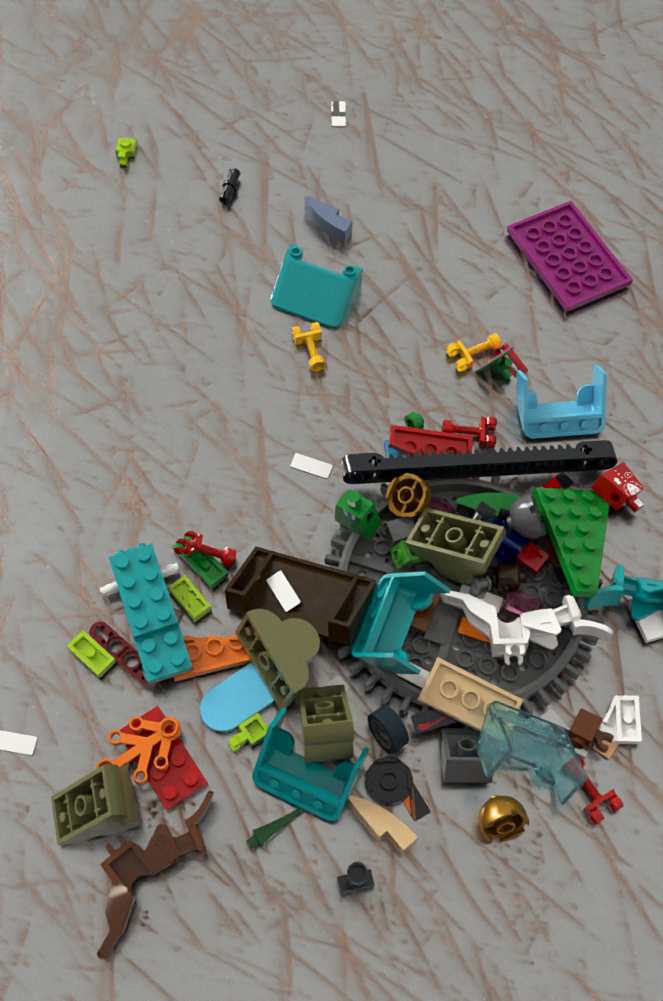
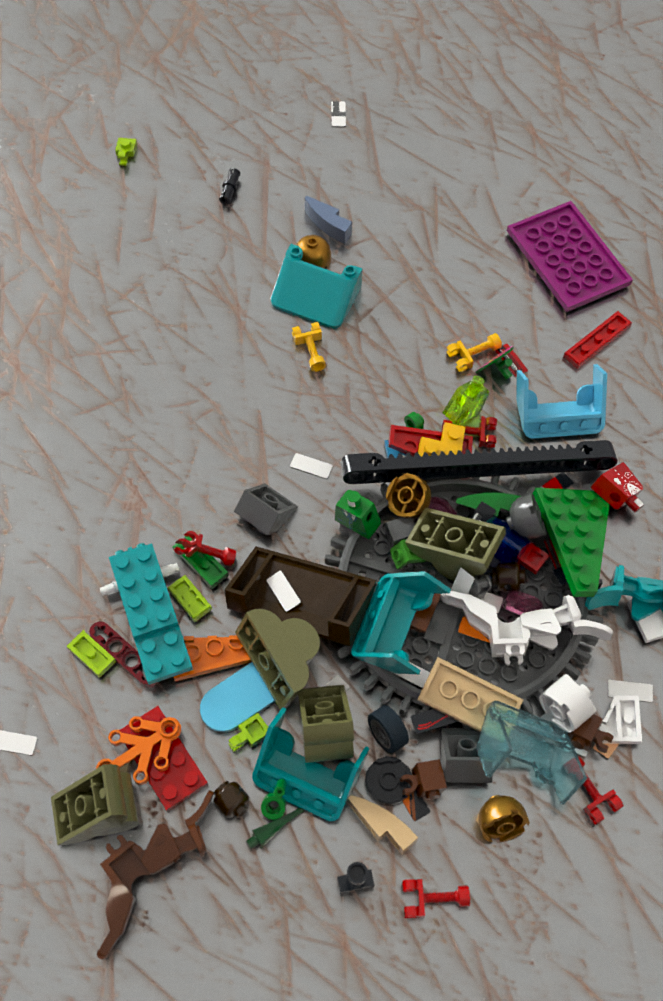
none -> dark brown head [213,781,249,818]
none -> dark grey slope [234,484,298,535]
none -> green plate [261,779,287,820]
none -> pearl gold cylinder [296,235,331,268]
none -> reddish brown brick [399,759,447,800]
none -> red bar [402,879,470,918]
none -> yellow plate [418,422,465,457]
none -> clear neon green torso [443,376,489,425]
none -> white sticker [451,568,474,594]
none -> white brick [539,674,597,733]
none -> red tile [563,311,632,369]
none -> white sticker [608,680,653,702]

